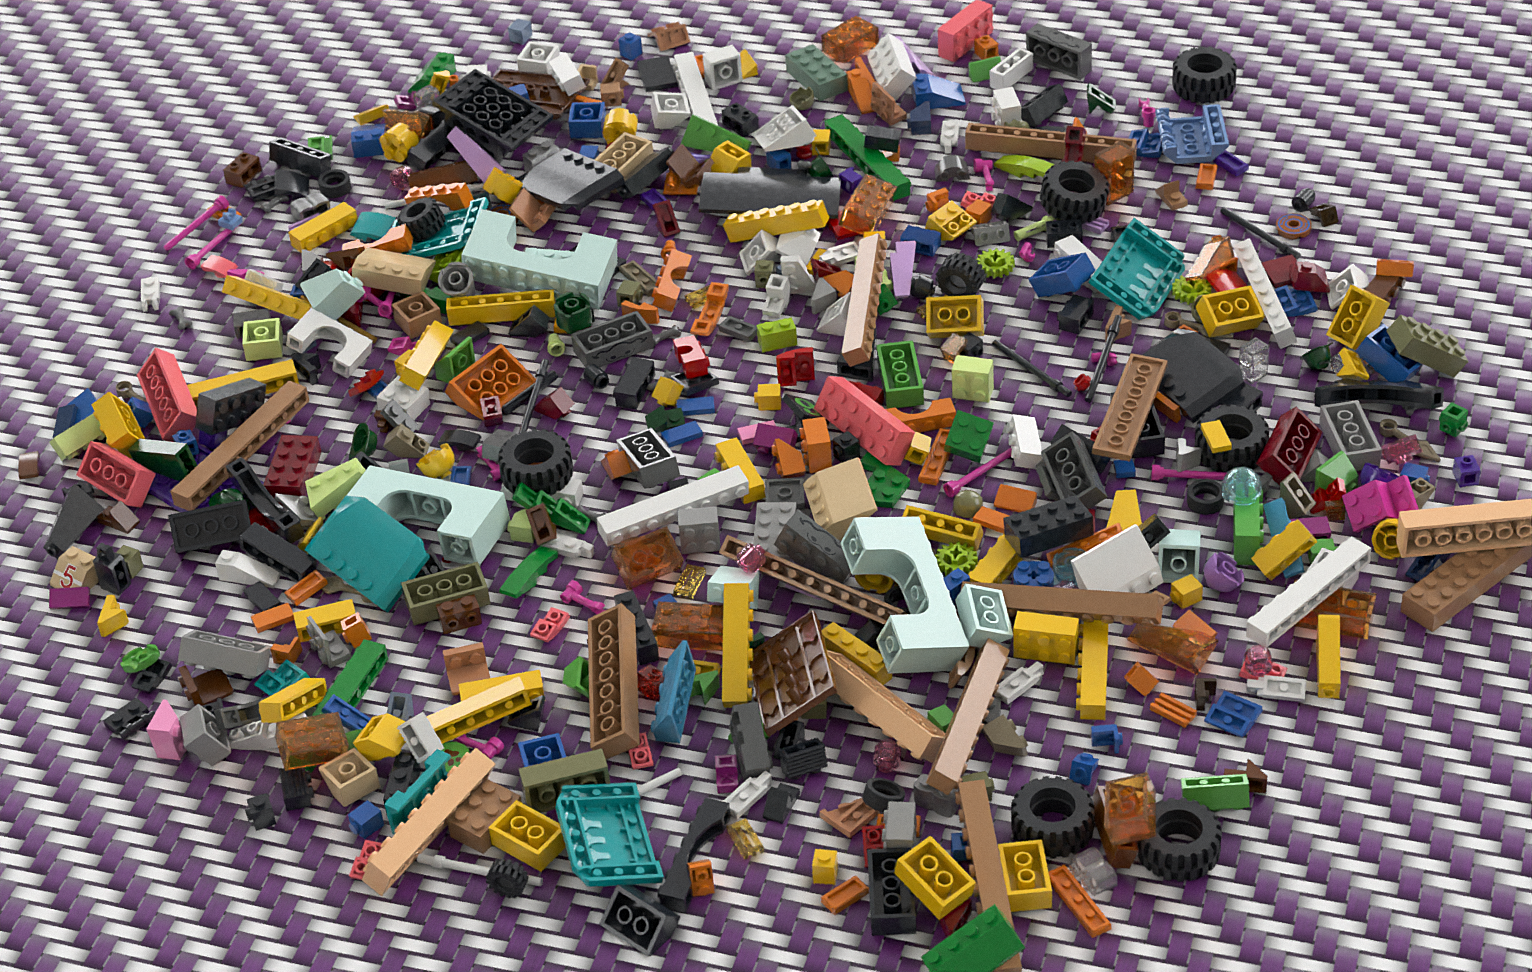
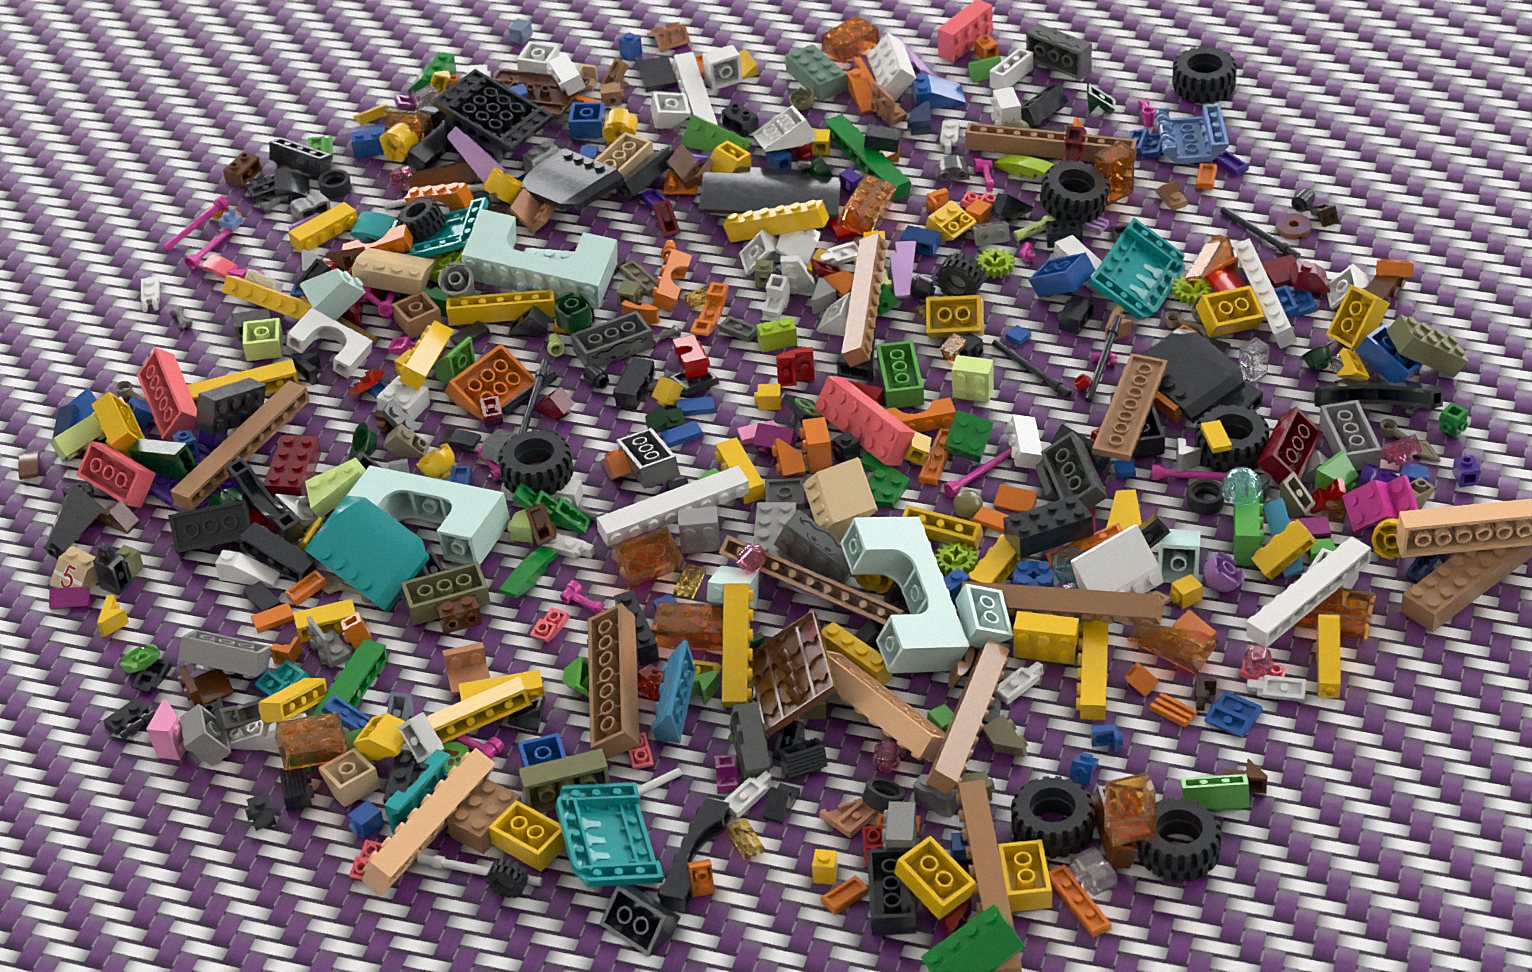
none -> blue tile [1006,325,1031,346]

